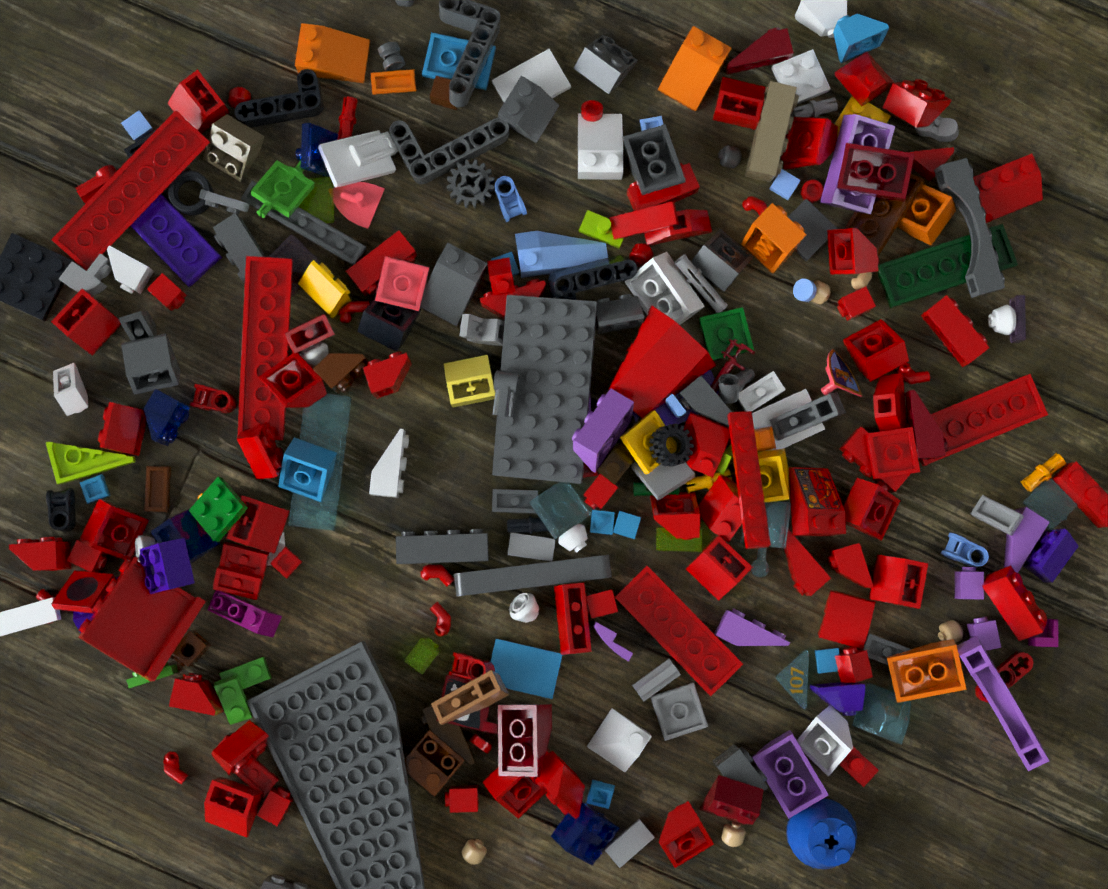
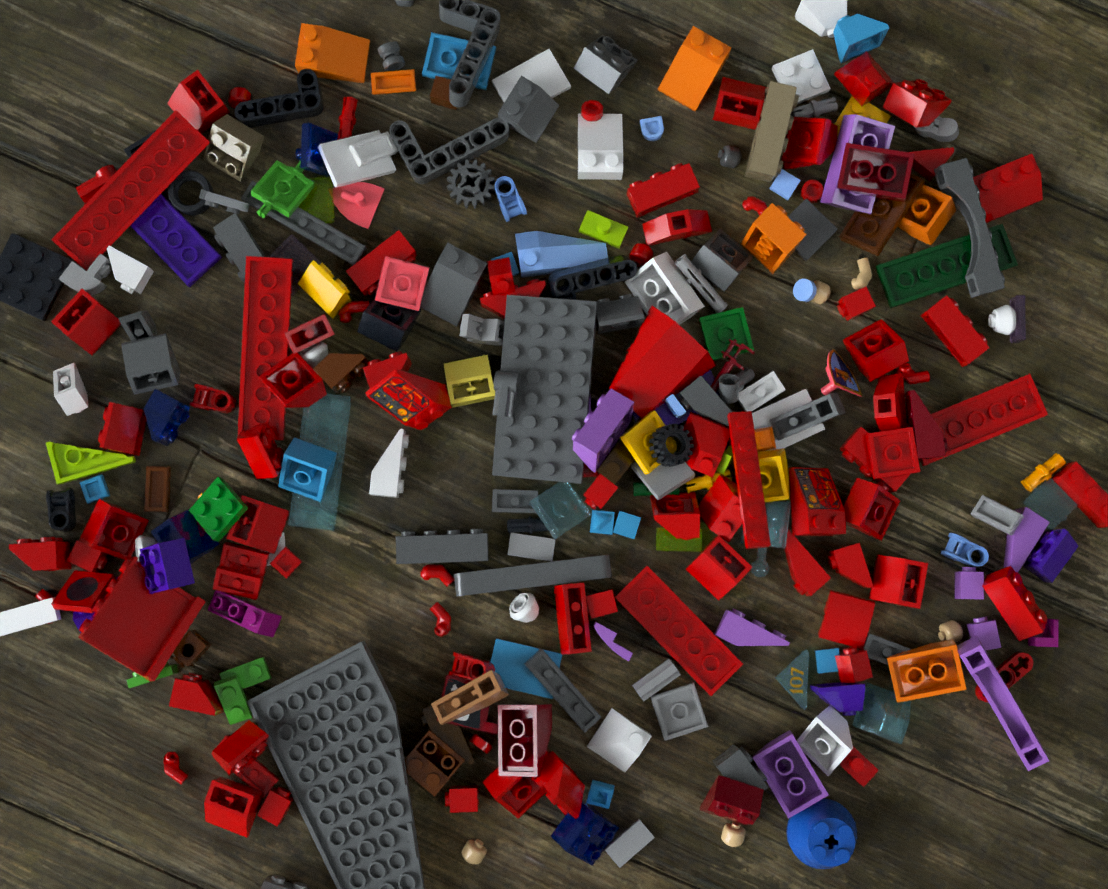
light blue tile [121,111,154,142] -> none
red brick [147,273,187,311] -> none
clear neon green brick [404,637,440,675] -> none
white cone [559,524,588,552] -> none
red tile [609,202,679,240] -> none
dark grey slope [623,124,686,195] -> none
red slope [659,801,714,868] -> none
dark red slope [726,27,794,75] -> none
red slope [827,228,879,274] -> none
none -> red slope [365,369,452,430]
none -> dark grey tile [524,649,601,733]

